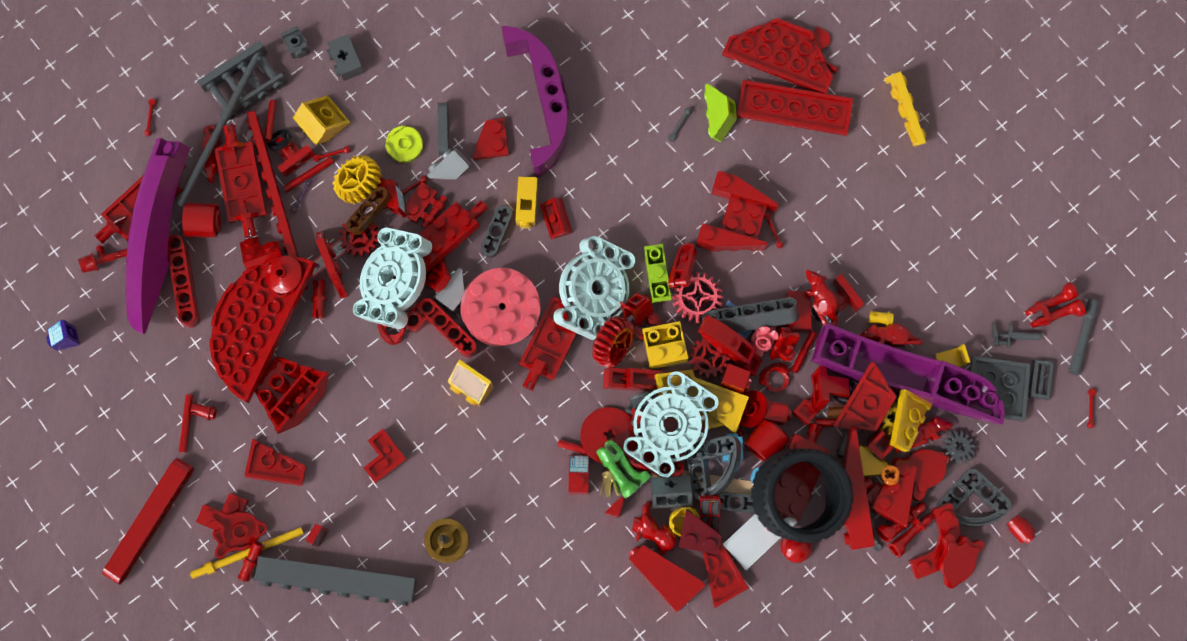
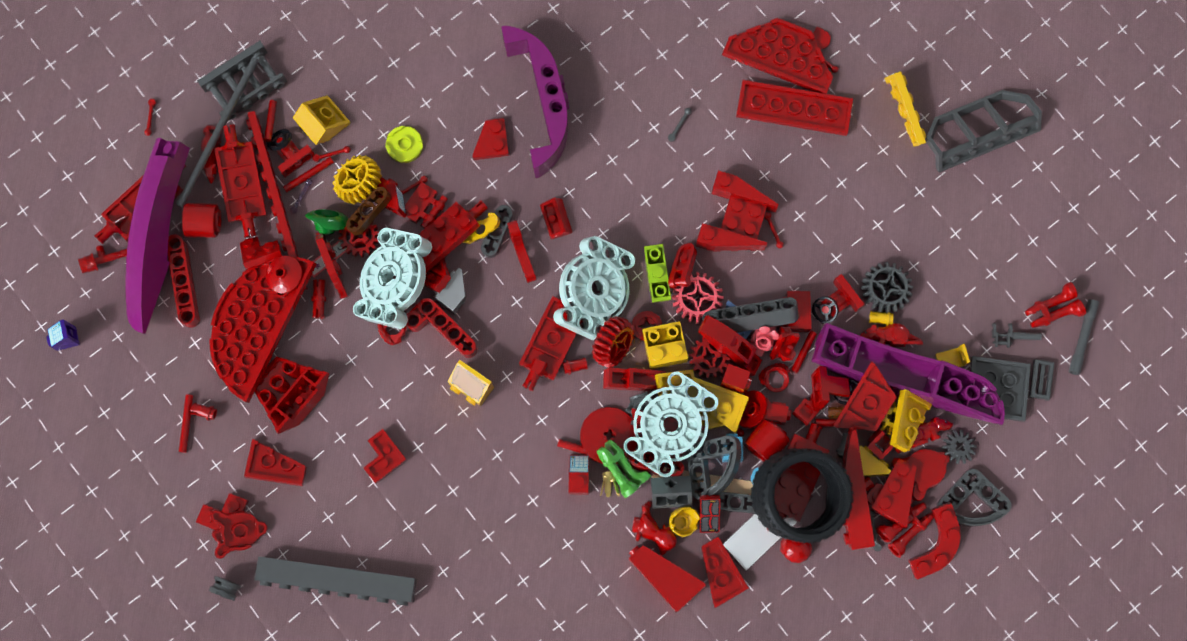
red beam [102,458,194,585] -> none
yellow bar [190,527,304,579] -> none
red pin [237,541,265,582] -> none
dark grey brick [281,26,310,59] -> none
red tile [306,524,329,547] -> none
dark grey brick [327,34,364,81] -> none
pearl gold wheel [424,518,469,563] -> none
light grey slope [427,148,471,179] -> none
dark grey beam [438,103,449,155] -> none
coral piece [461,268,541,346] -> none
yellow brick [516,177,538,229] -> none
red slope [605,497,624,518] -> none
red window [620,292,653,324] -> none
dark red wing [679,509,722,555] -> none
lime slope [704,84,737,142] -> none
red animal [806,269,839,326] -> none
orange bush [881,466,900,486] -> none
red tile [939,532,985,589] -> none
red brick [1006,514,1036,544] -> none
red hinge [1087,388,1096,429] -> none
none -> dark grey wheel [209,576,241,601]
none -> green hat [305,209,348,234]
none -> yellow piece [463,213,500,244]
none -> red beam [507,220,537,283]
none -> red pin [563,357,588,375]
none -> dark grey gear [861,262,914,313]
none -> dark grey plate [926,90,1042,173]

